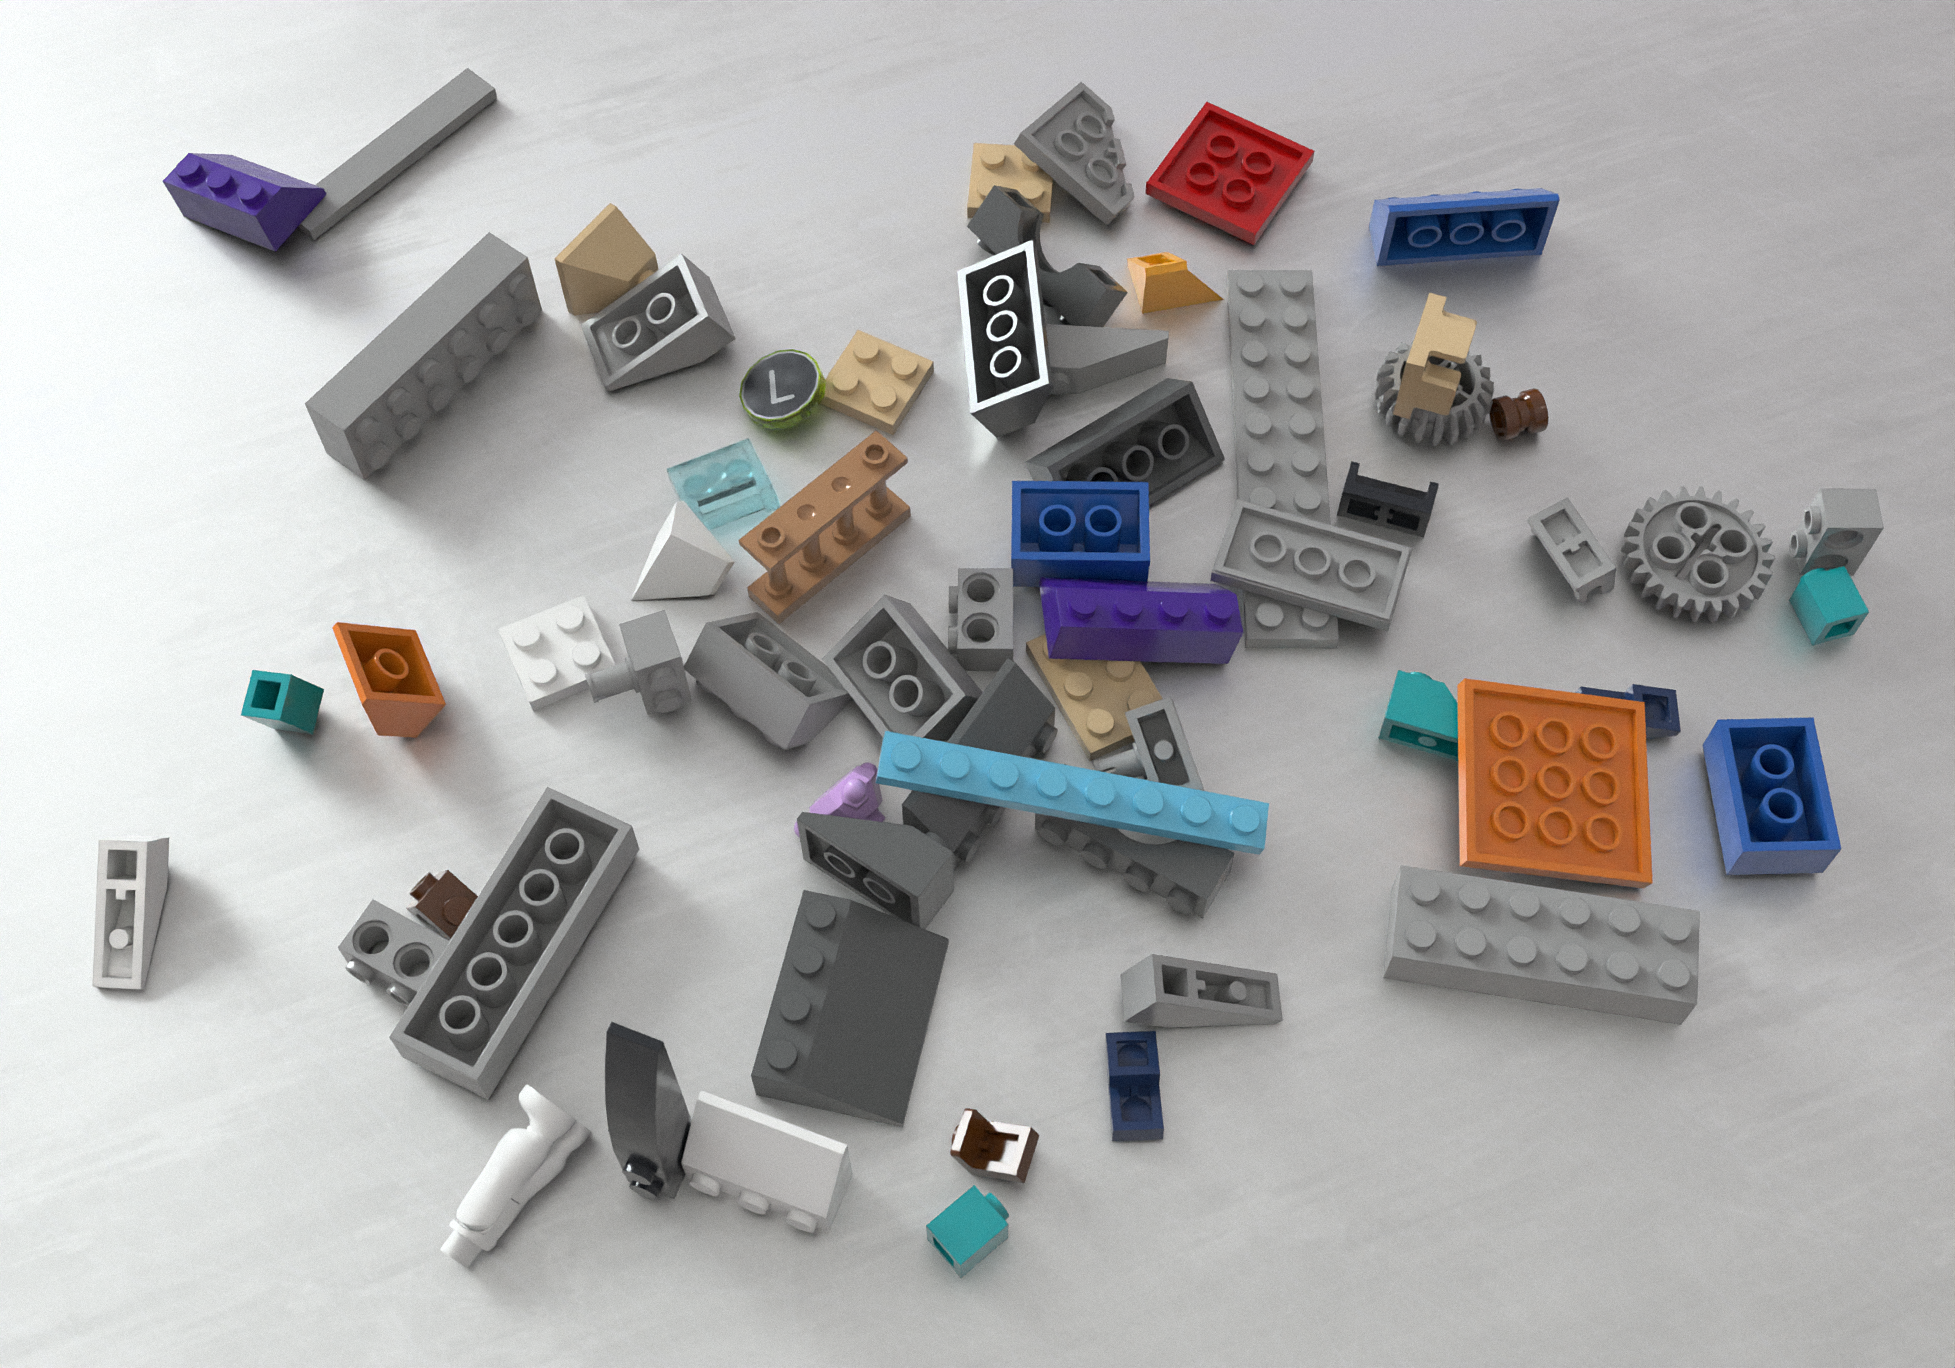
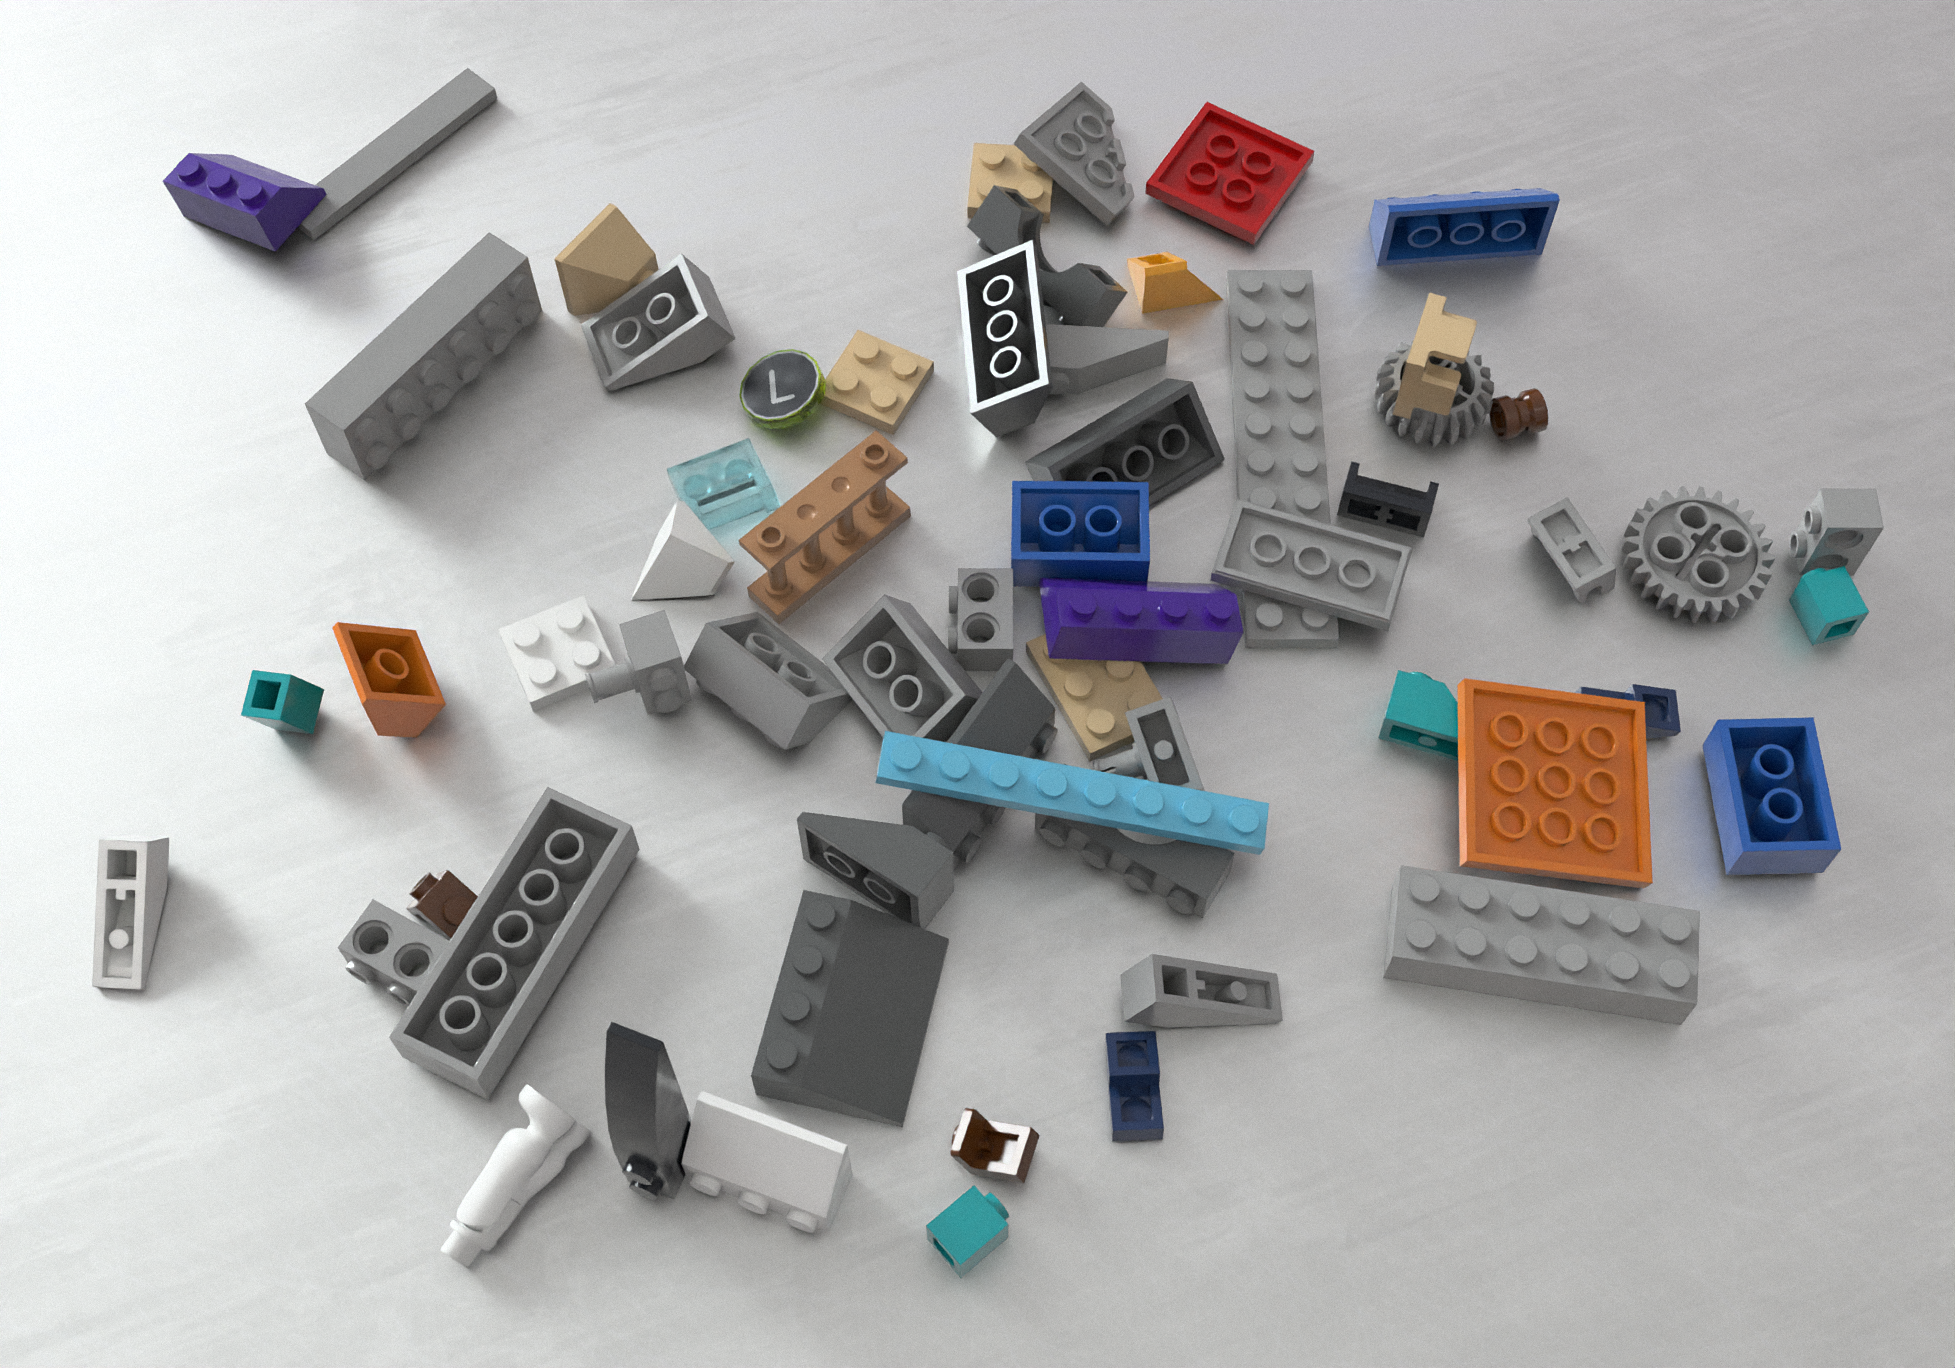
lavender rock [794,763,885,838] -> none

